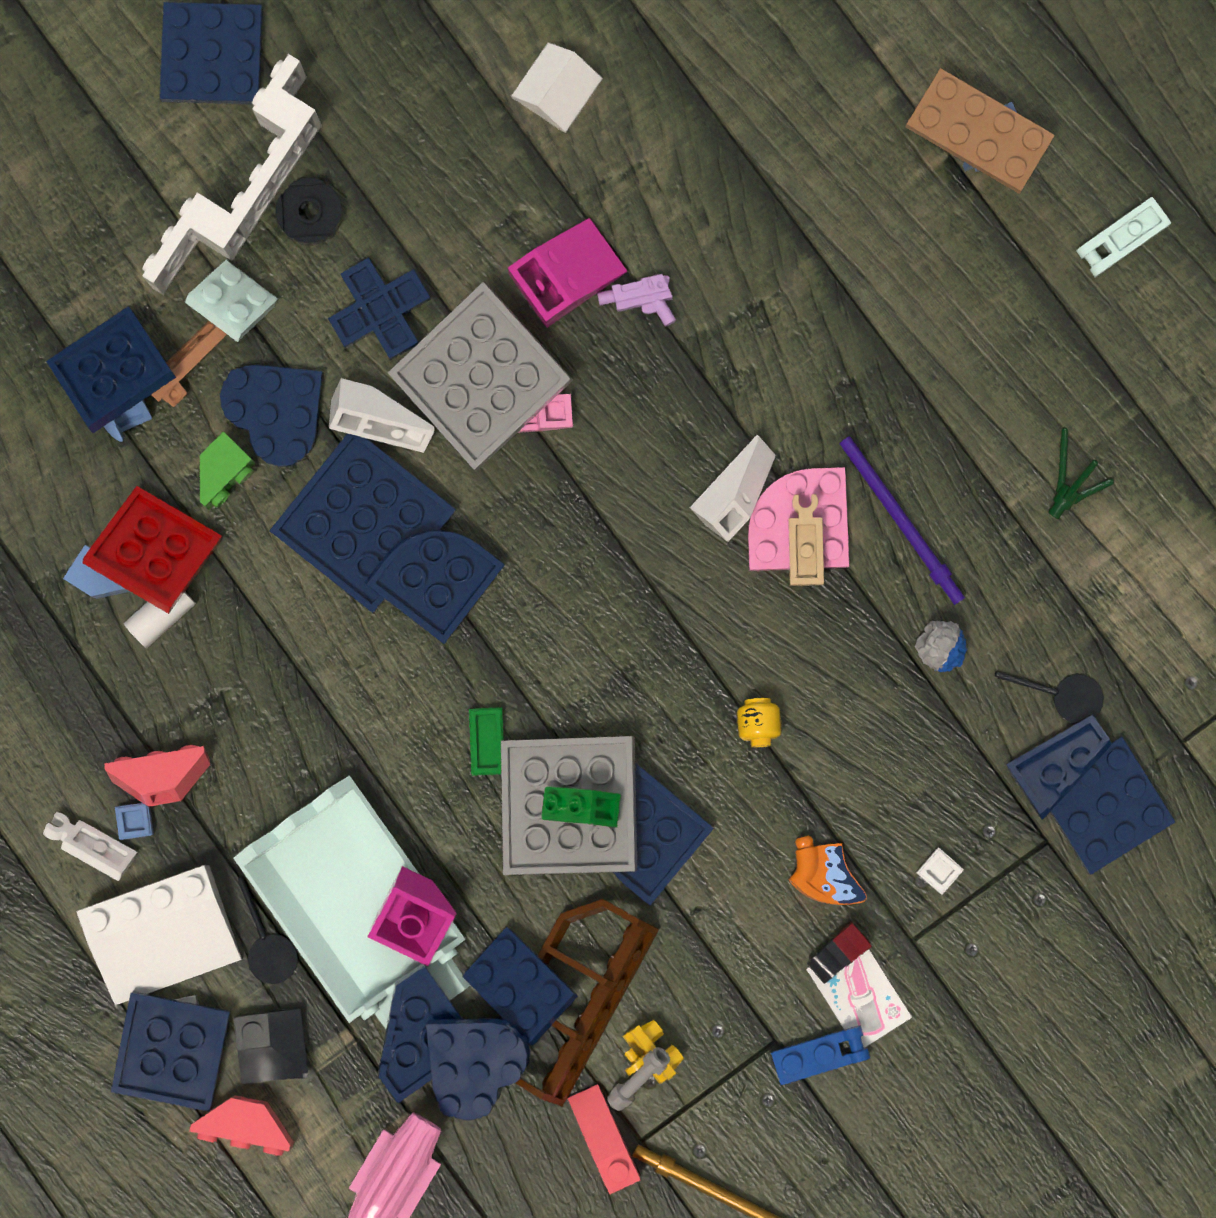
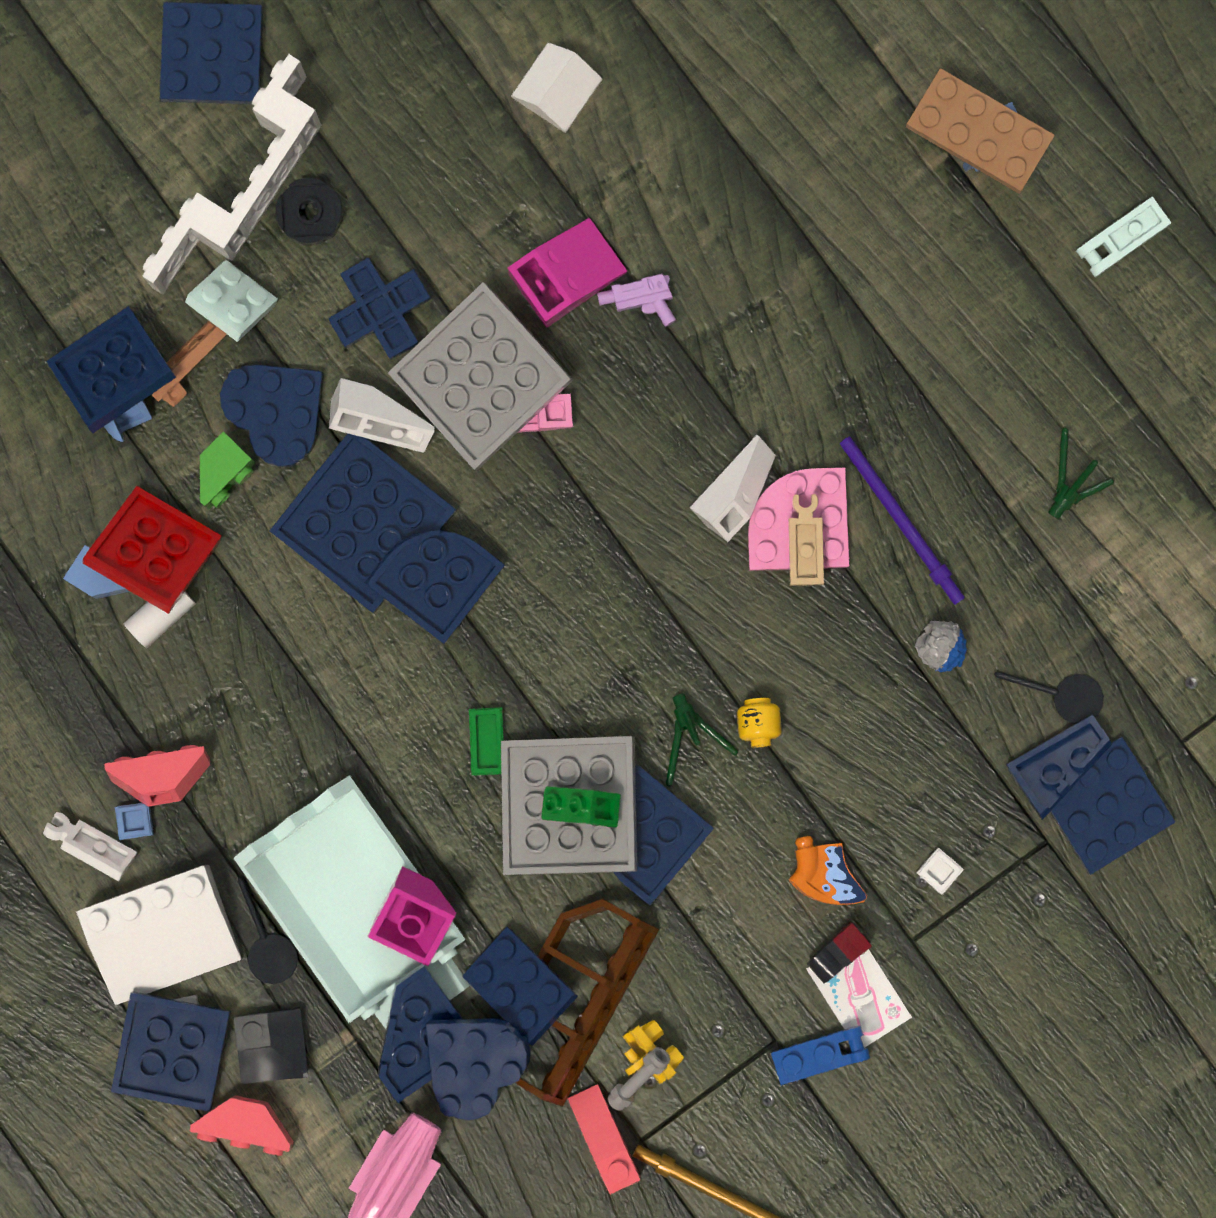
none -> dark green plant [666,694,738,787]

